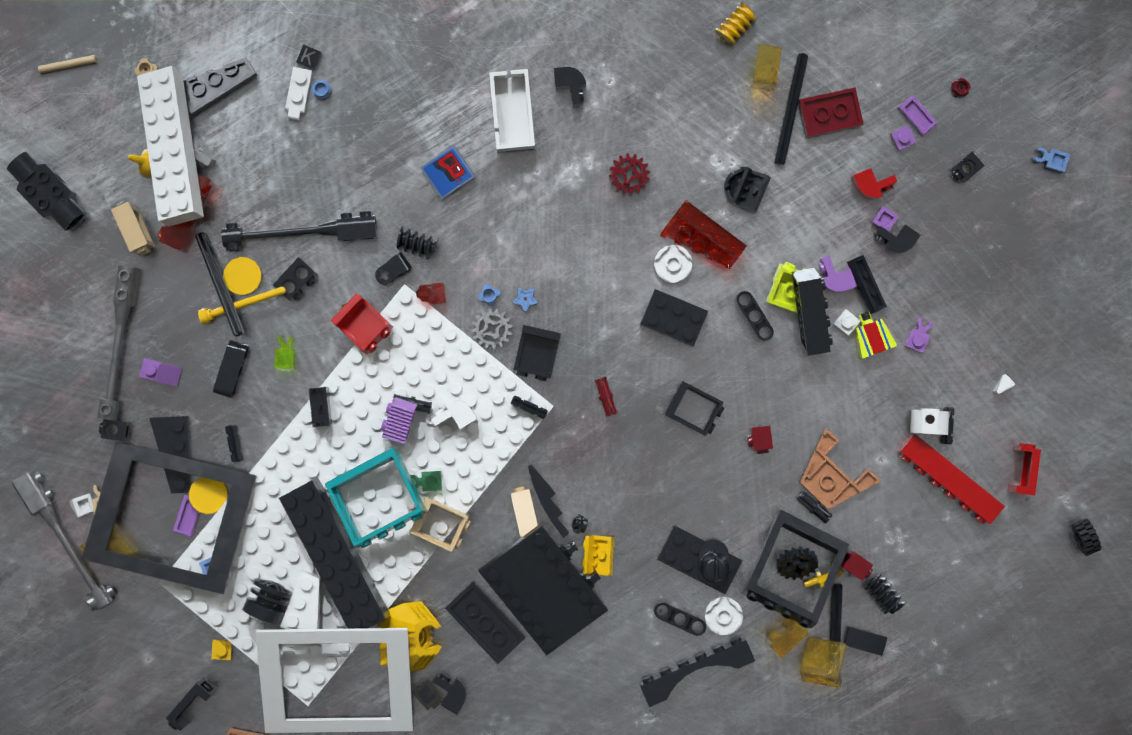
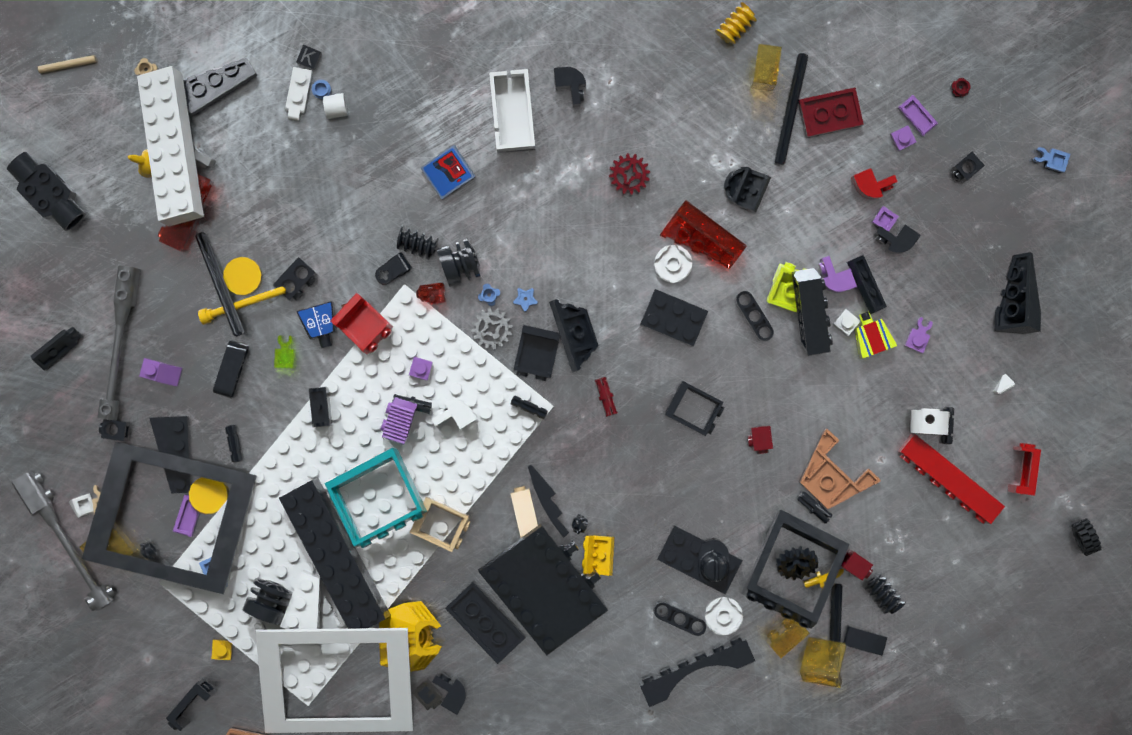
tan window [111,201,155,256] -> none
black bar [221,211,378,251] -> none
clear green plate [410,471,442,491] -> none
none -> black hinge [31,327,81,371]
none -> black plate [140,541,158,560]
none -> blue torso [297,301,337,349]
none -> white piece [323,93,348,119]
none -> medium lavender plate [409,357,433,381]
none -> black wheel [437,238,481,287]
none -> black wing [549,299,599,372]
none -> black wedge [995,252,1041,334]

